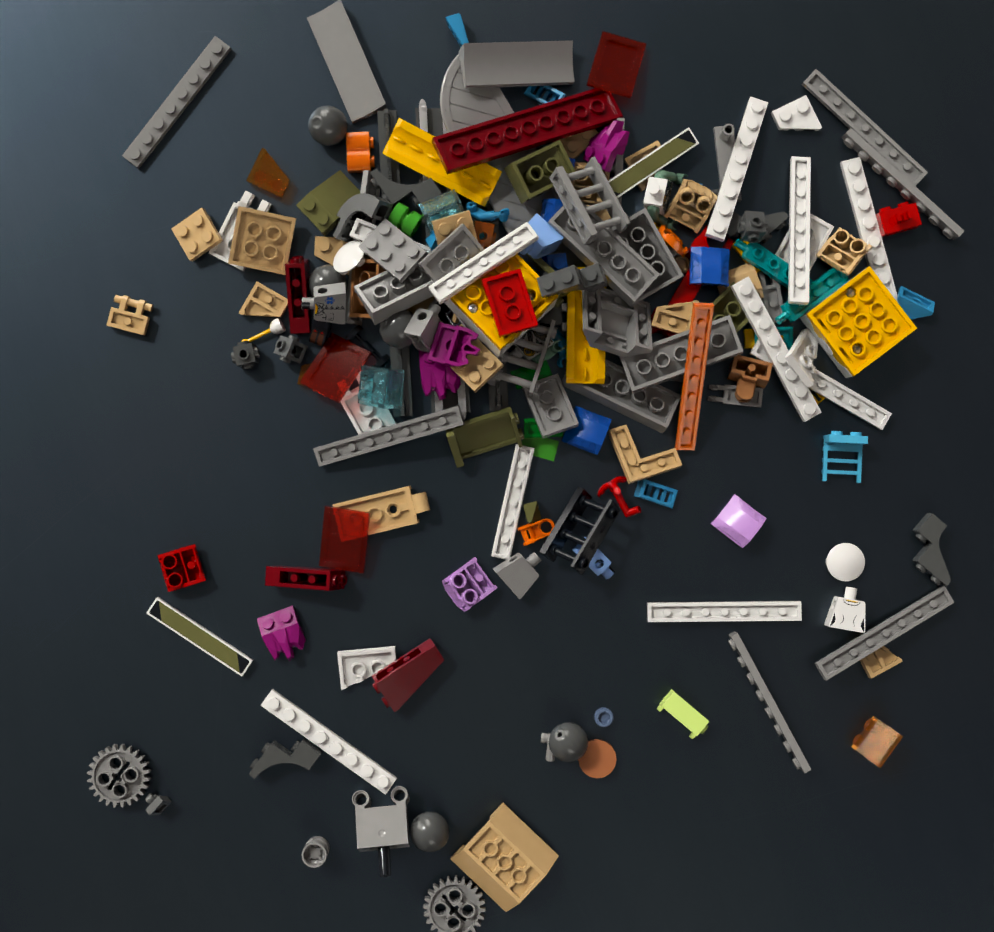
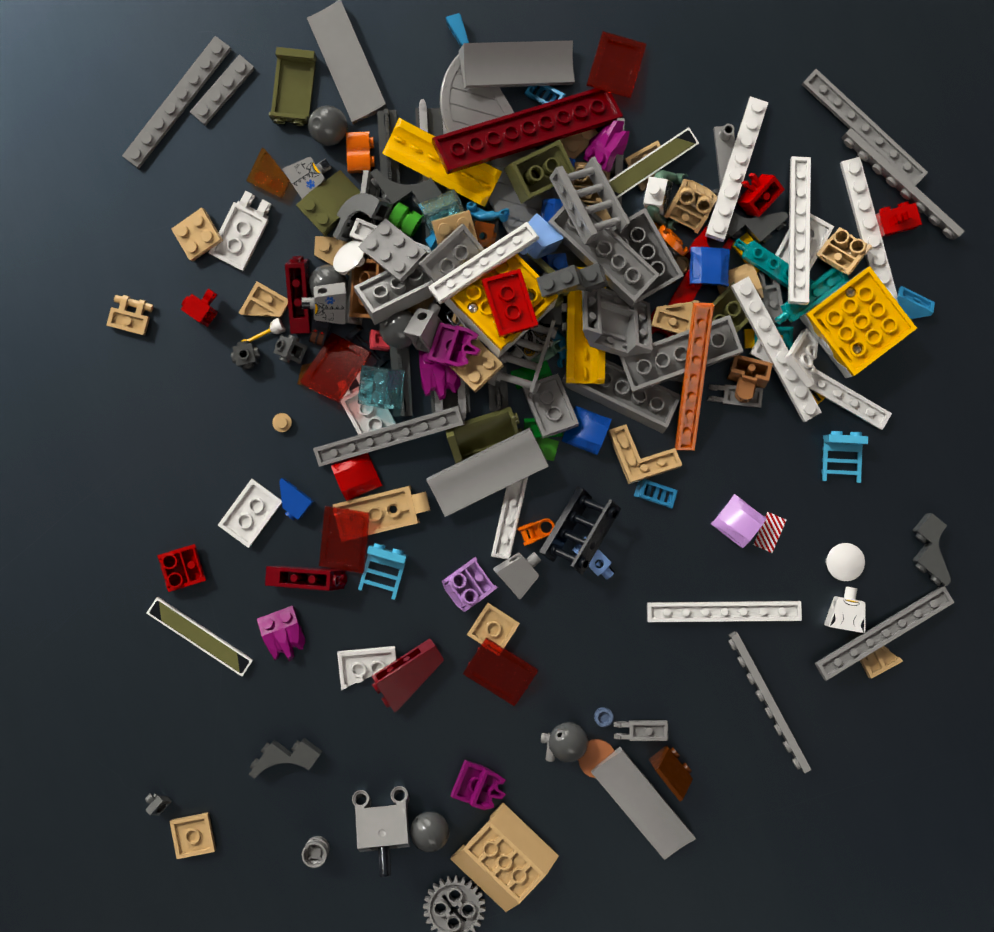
light grey gear [87,744,151,808] -> none
tan plate [228,206,296,275] -> none
white plate [261,689,397,795] -> none
olive slope [523,501,541,523] -> none
red piece [597,476,641,518] -> none
yellowish green brick [657,689,709,739] -> none
dark grey brick [738,211,768,243] -> none
white wing [771,95,822,131] -> none
clear orange slope [852,716,903,768] -> none
none -> tan plate [169,812,216,859]
none -> red brick [181,288,218,327]
none -> light grey plate [190,54,255,126]
none -> white plate [218,479,282,548]
none -> olive panel [269,47,317,126]
none -> tan plate [272,413,292,432]
none -> blue slope [279,478,315,520]
none -> light grey torso [282,157,331,199]
none -> red slope [331,453,383,501]
none -> medium azure plate [358,543,408,600]
none -> coral tile [369,329,390,352]
none -> light grey arch [426,428,549,517]
none -> magenta plate [450,760,506,810]
none -> clear red piece [463,637,538,706]
none -> tan plate [467,602,520,656]
none -> light grey arch [591,747,696,860]
none -> light grey hinge [614,720,668,741]
none -> reddish brown slope [649,745,693,802]
none -> red brick [737,173,785,217]
none -> sticker [753,512,786,553]

